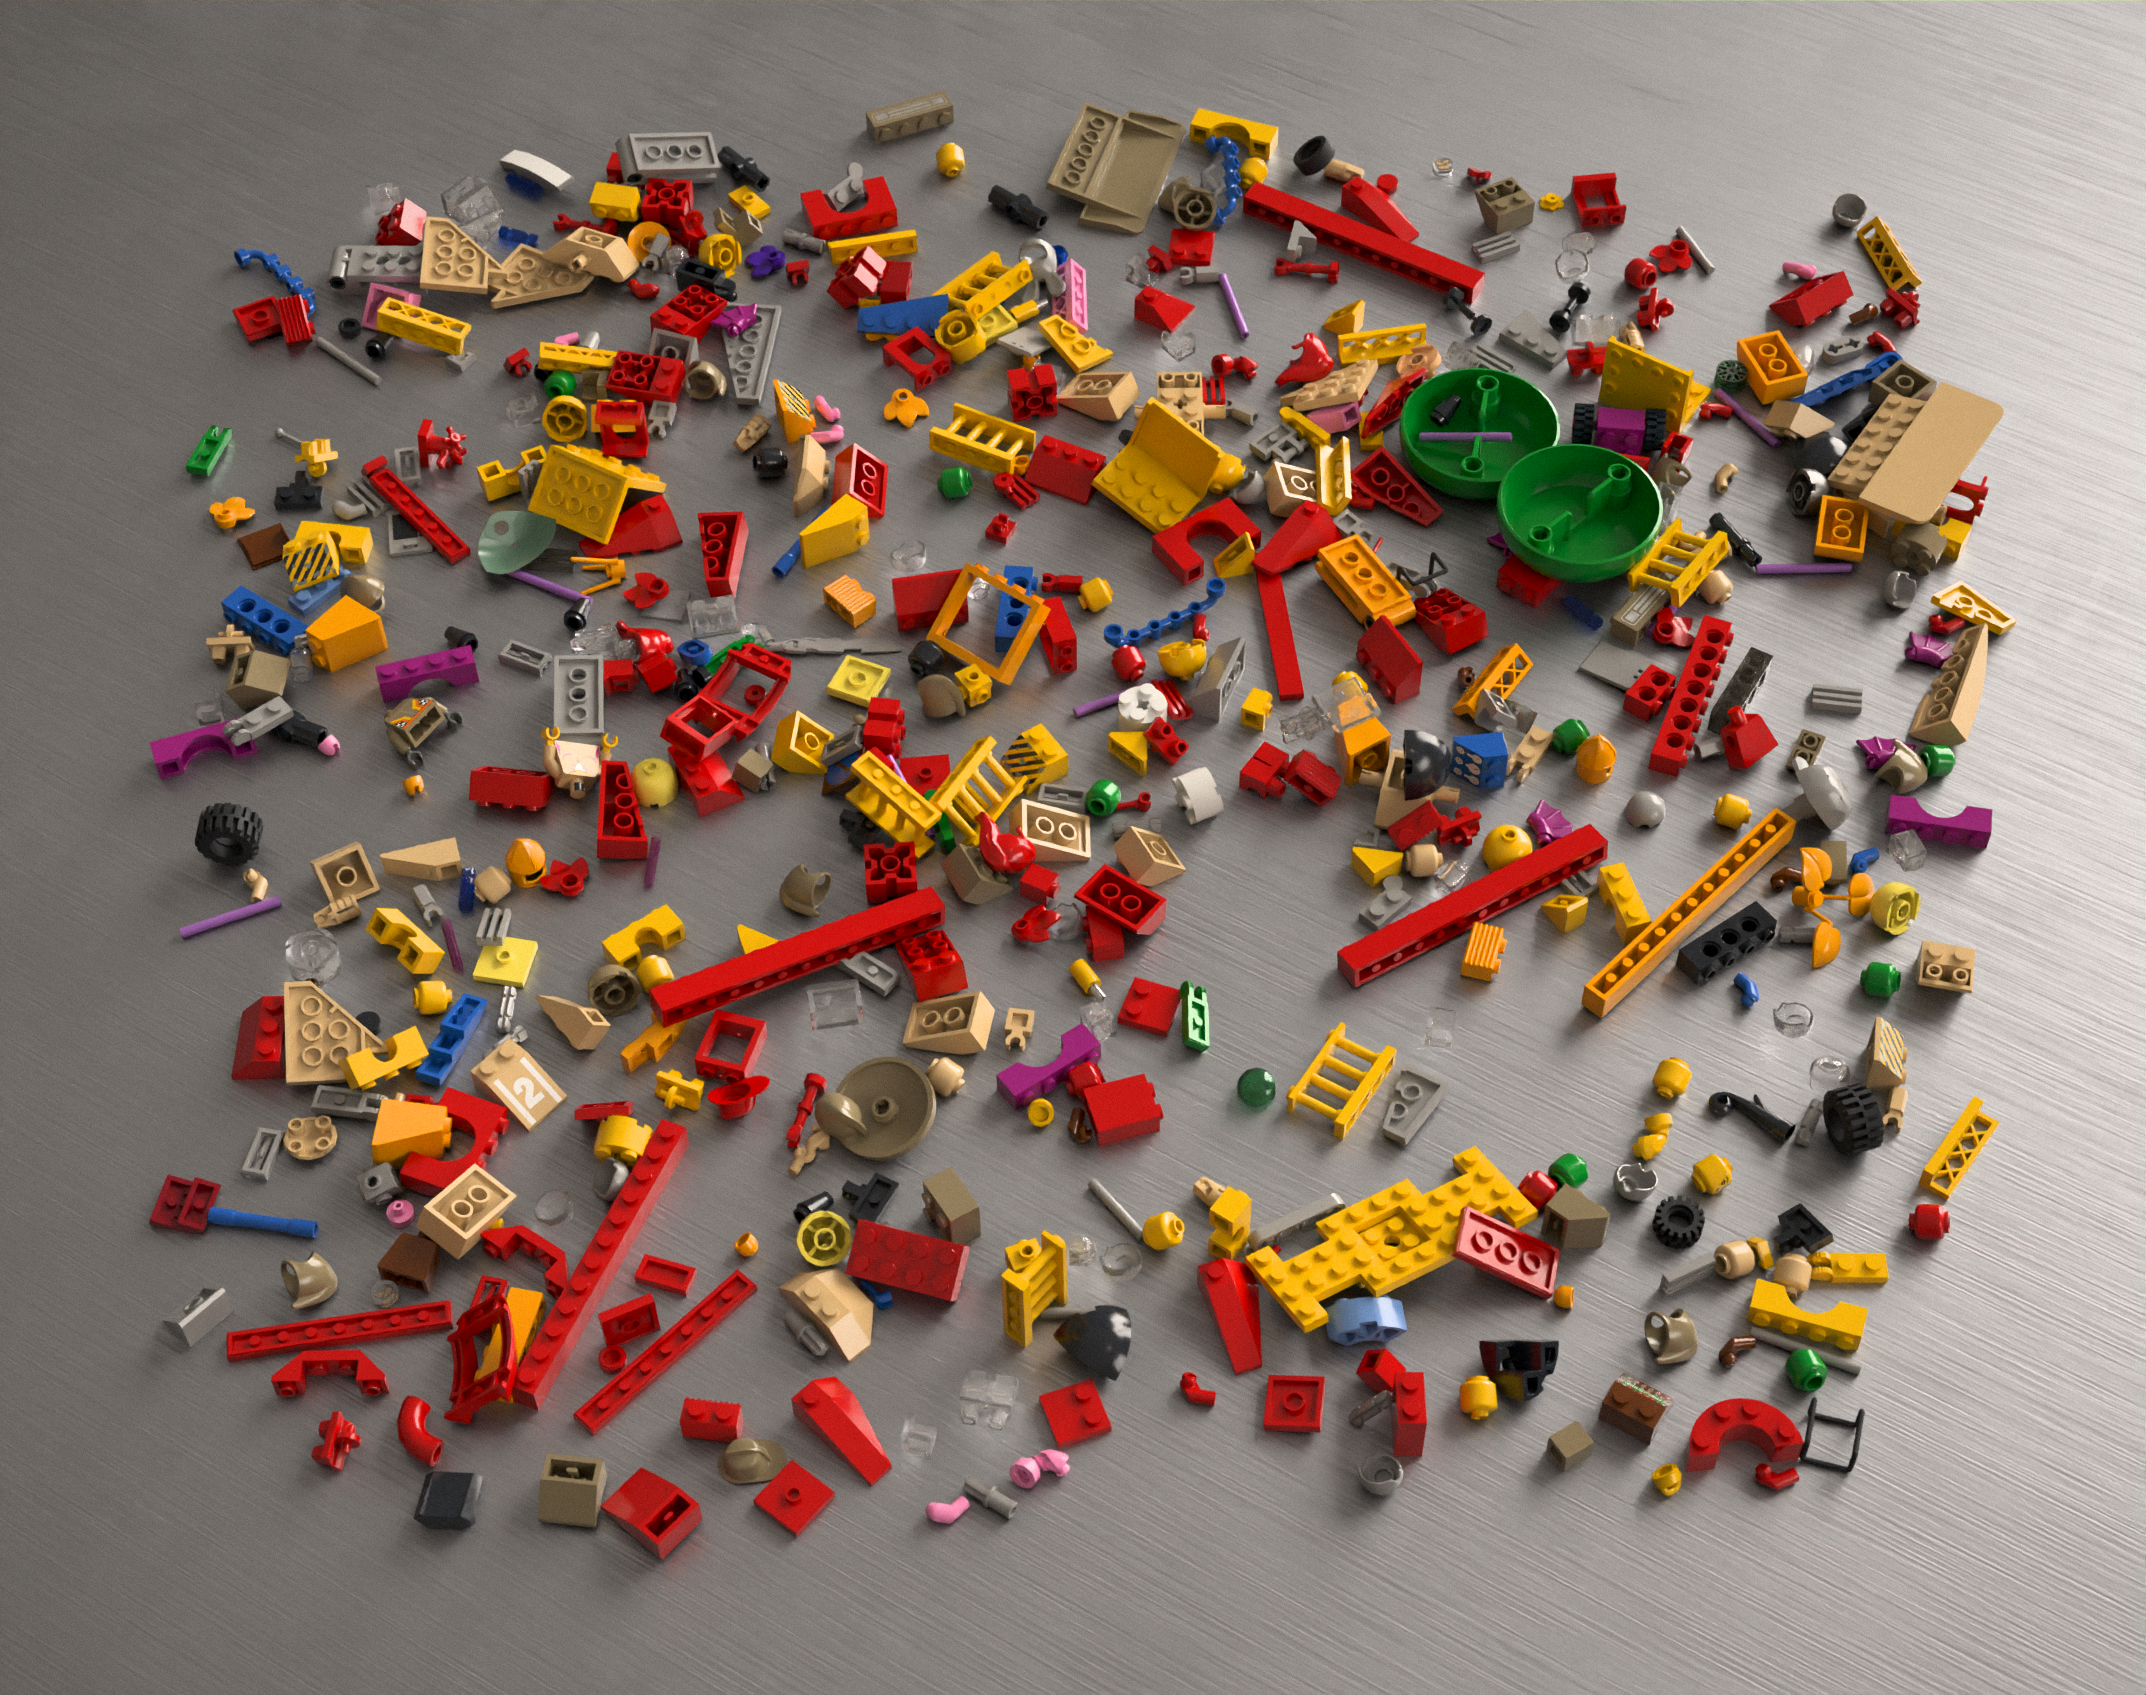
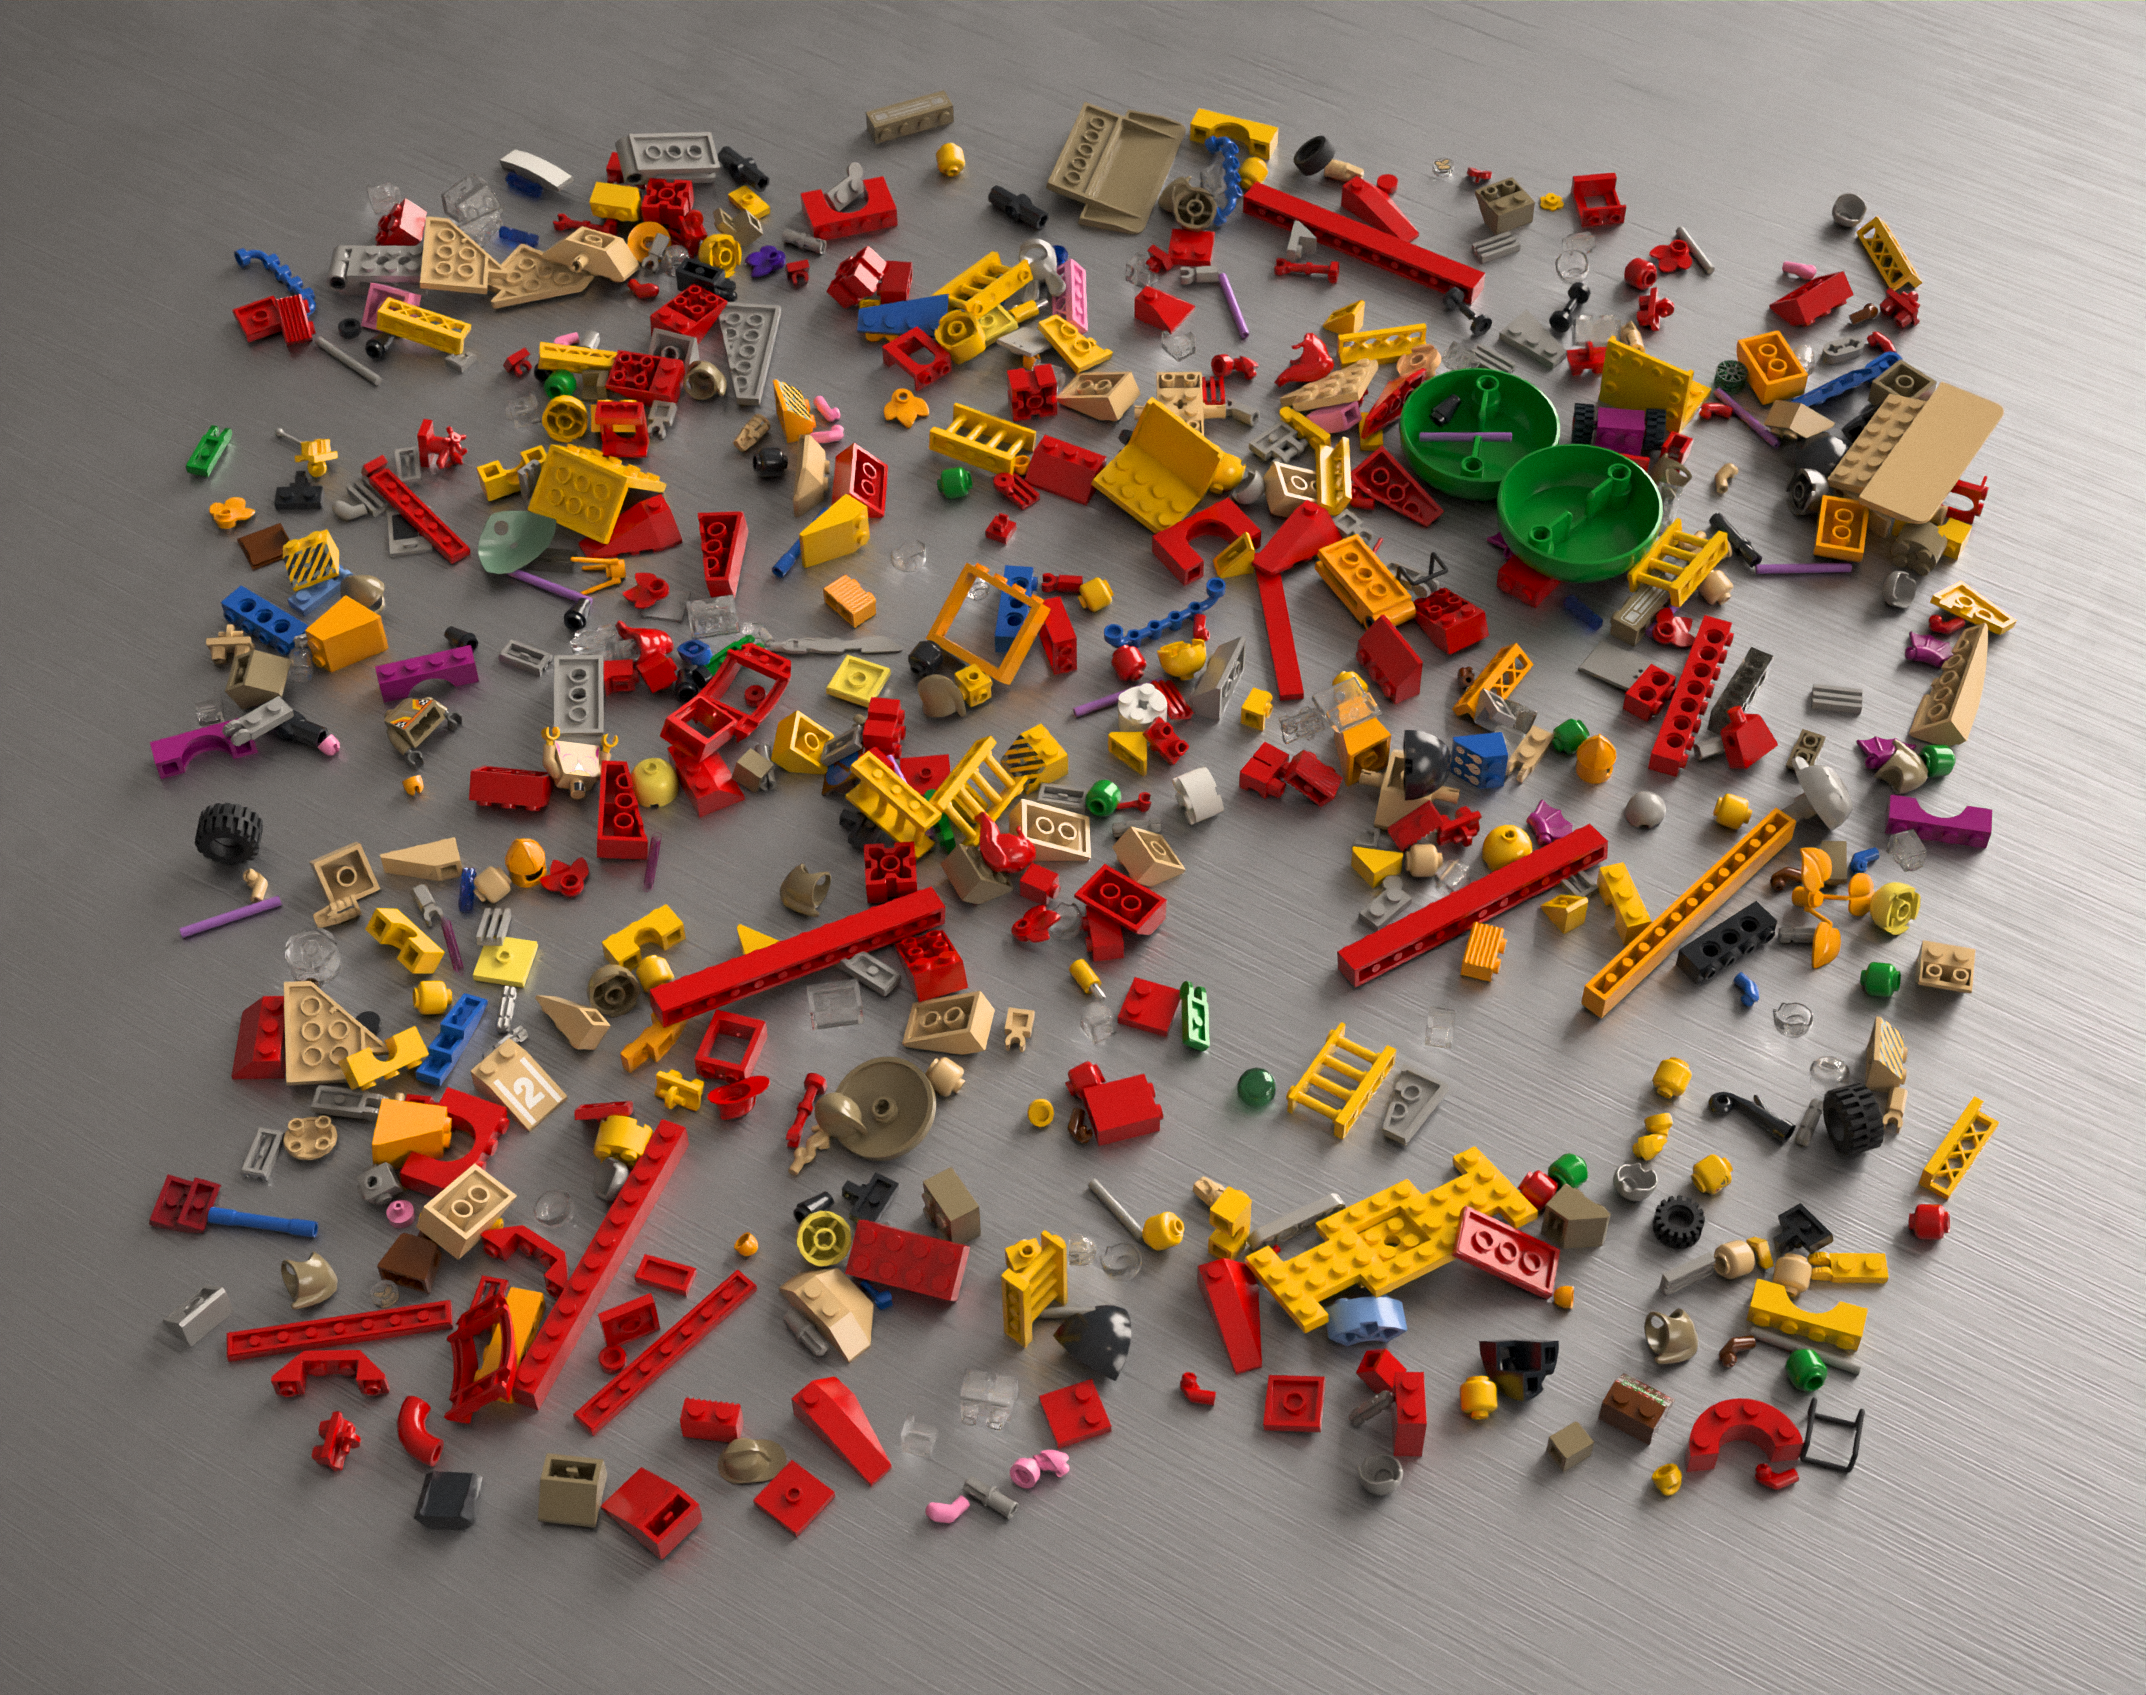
yellow arch [294,521,373,564] -> none
magenta arm [710,303,758,337] -> none
yellow fence [828,230,918,265] -> none
red slope [892,569,969,632] -> none
magenta arch [996,1023,1101,1111] -> none

